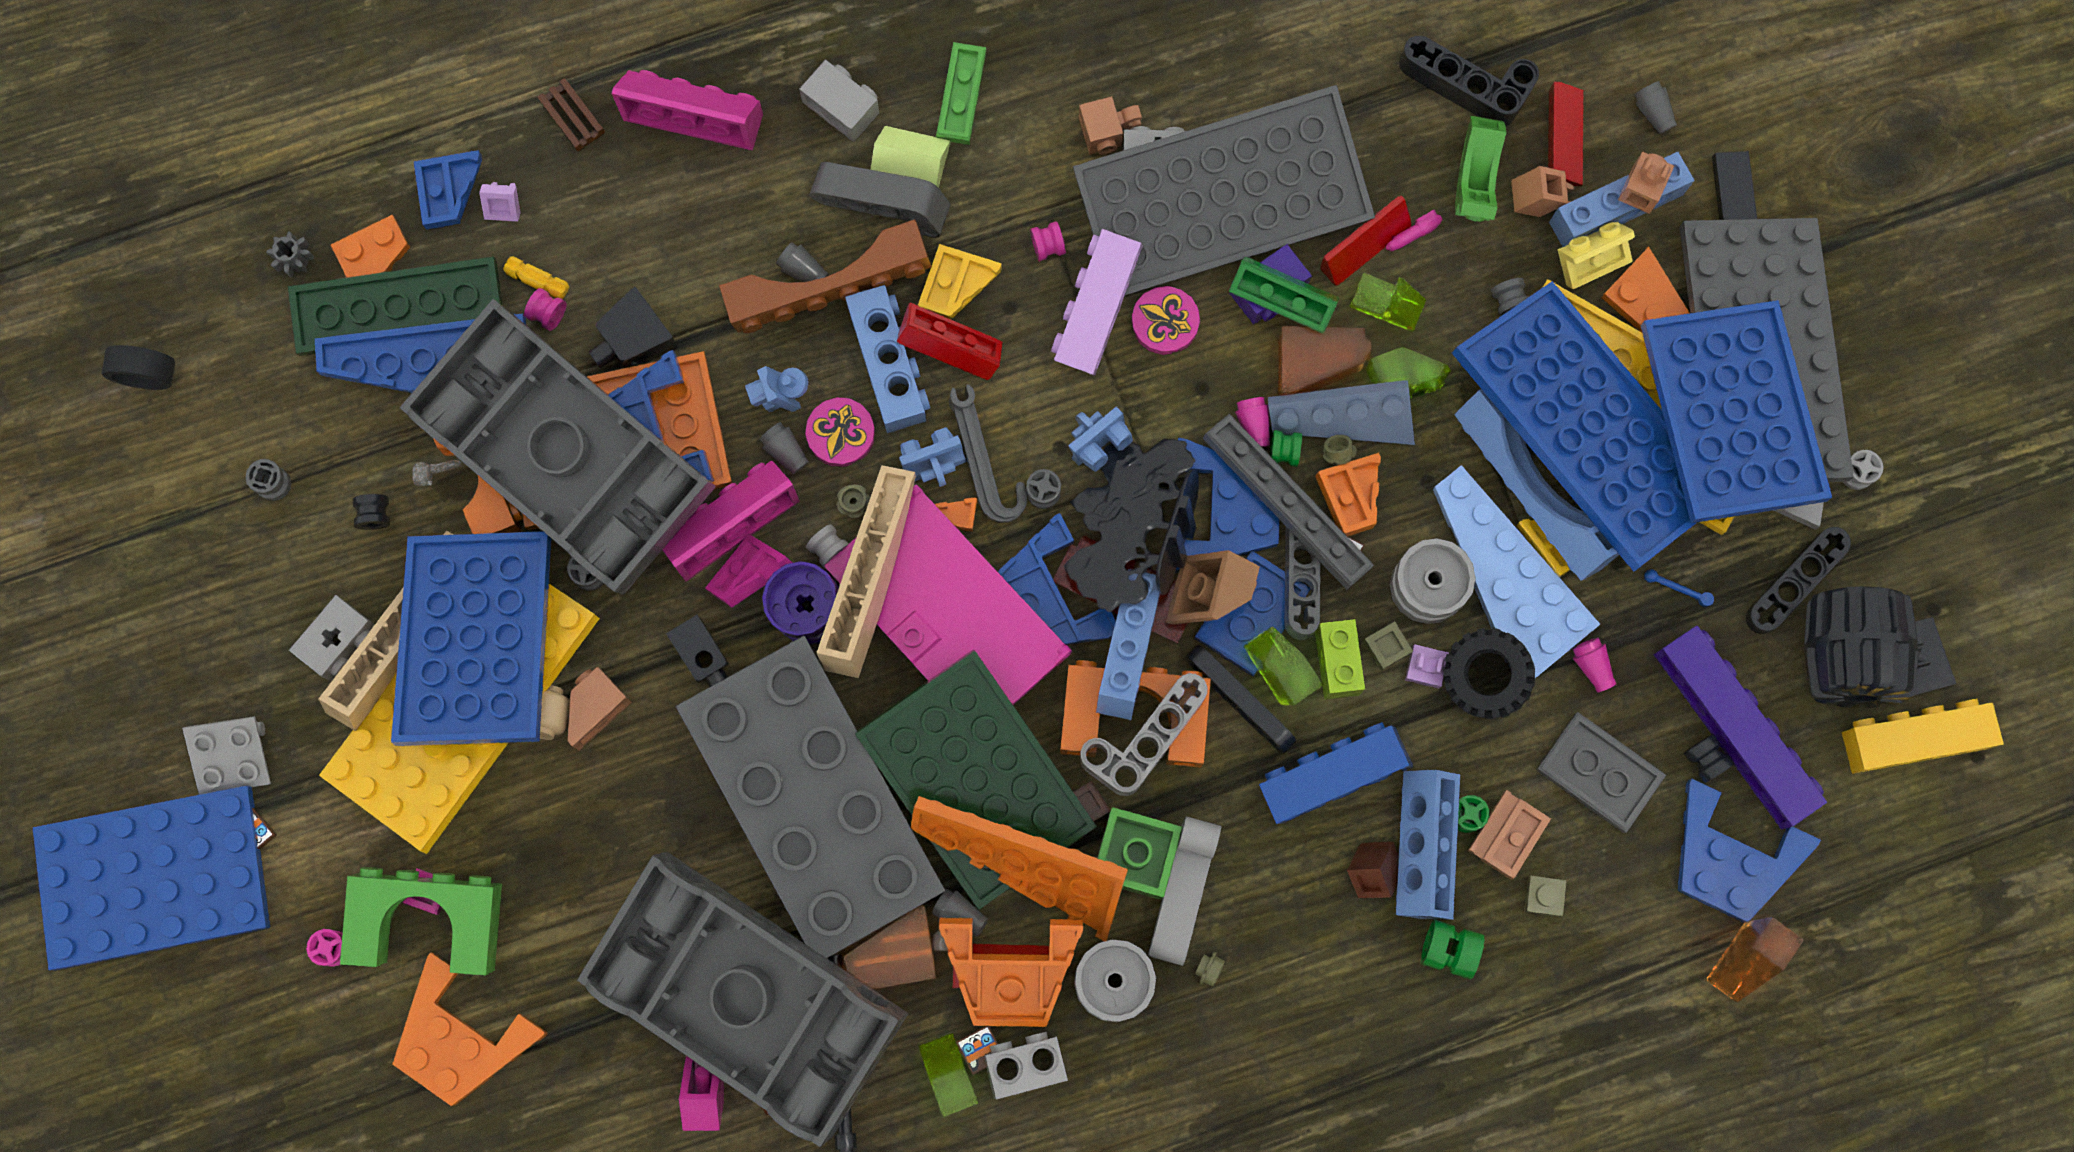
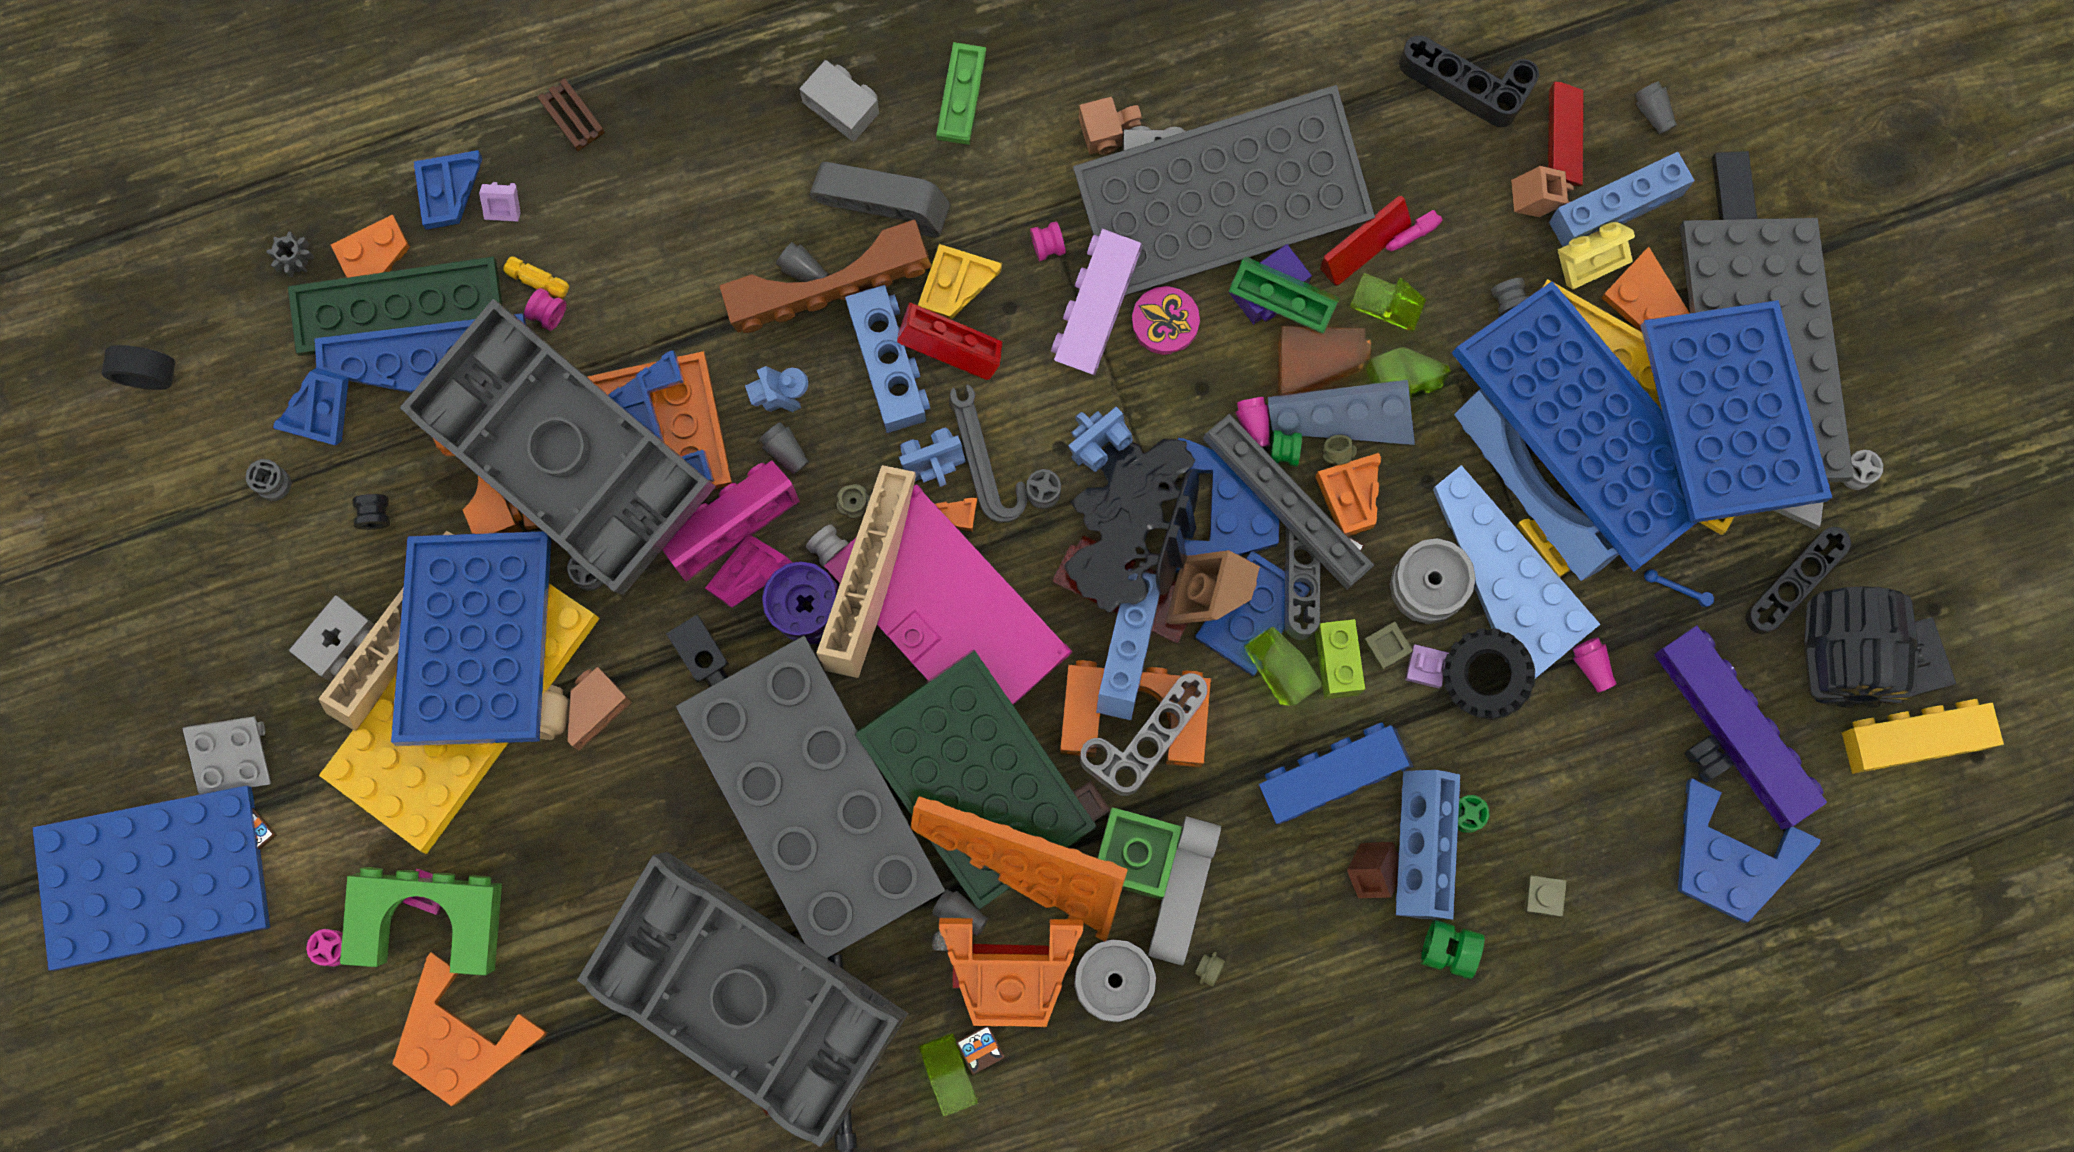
clear hand [412,458,462,486] -> none
black torso [588,287,678,369] -> none
dark pink slope [611,70,763,151] -> none
dark pink slope [679,1056,724,1131] -> none
dark pink tile [805,397,875,467] -> none
clear orange slope [839,905,937,990] -> none
yellowish green slope [871,126,950,188] -> none
light grey brick [984,1032,1068,1099] -> none
blue wing [998,513,1116,645] -> none
black beam [1185,645,1297,754] -> none
bright green arch [1455,116,1506,222] -> none
nougat plate [1467,790,1551,880] -> none
dark grey tile [1535,712,1666,833] -> none
nougat brick [1618,152,1674,214] -> none
clear orange slope [1706,917,1804,1002] -> none
none -> blue wing [273,368,349,445]

